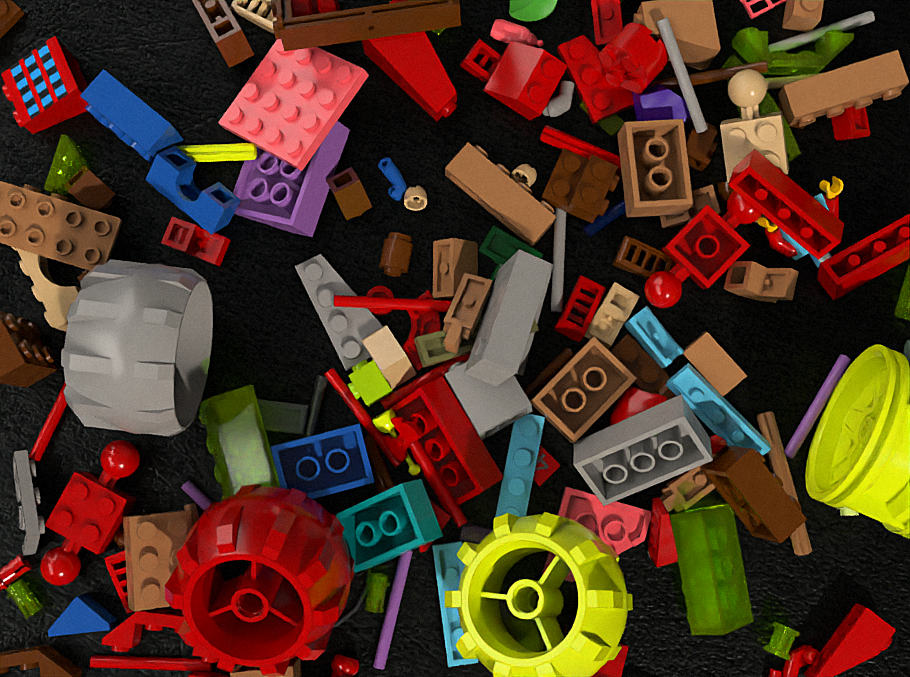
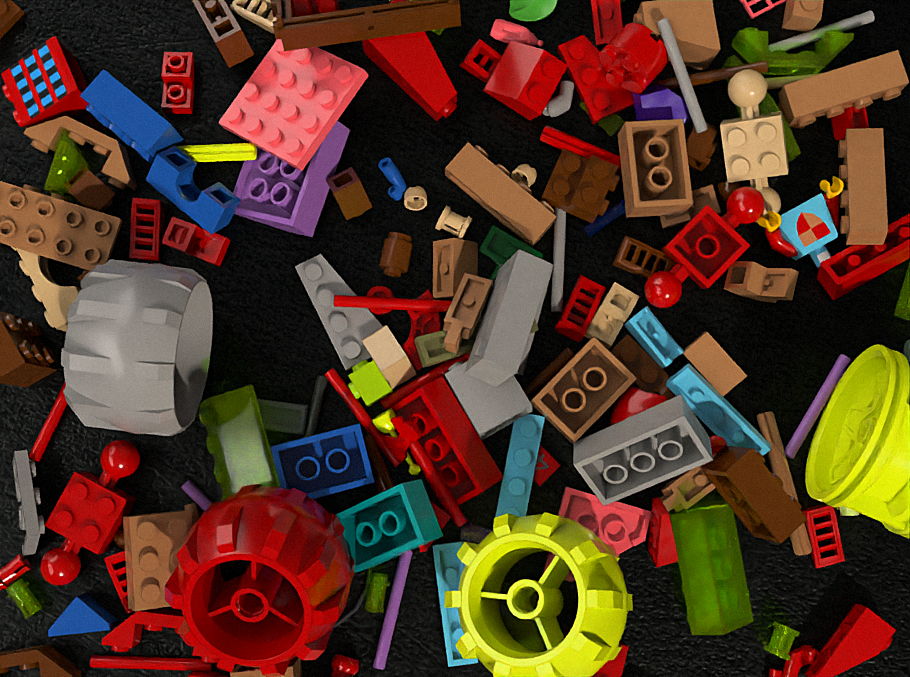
red brick [728,149,844,260] -> none
none -> medium nougat slope [23,116,138,191]
none -> red slope [129,198,166,261]
none -> red slope [161,52,194,114]
none -> tan bush [435,205,472,239]
none -> red slope [801,504,845,569]
none -> medium nougat brick [838,128,888,245]

